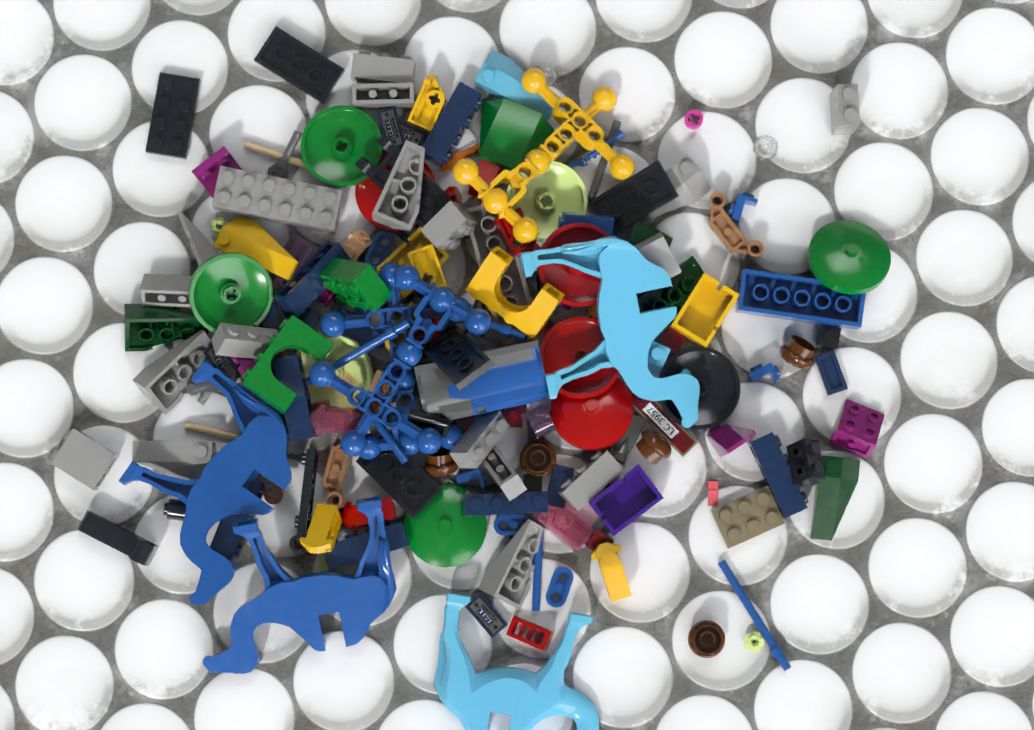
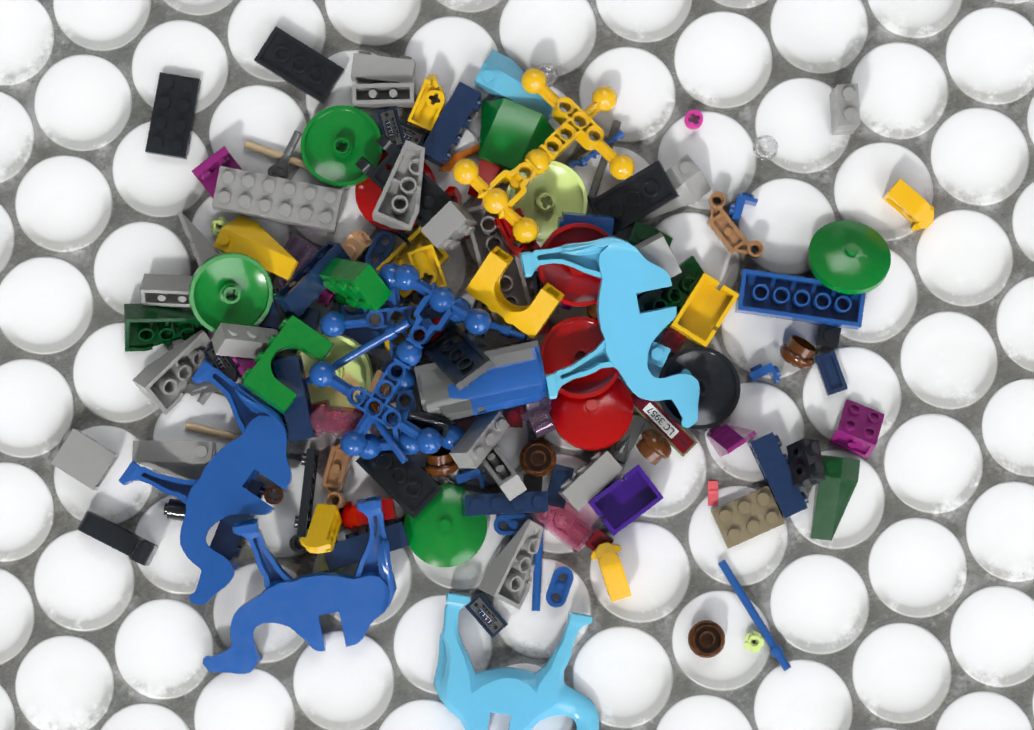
red slope [506,615,554,651] -> none
none -> yellow piece [882,179,934,231]

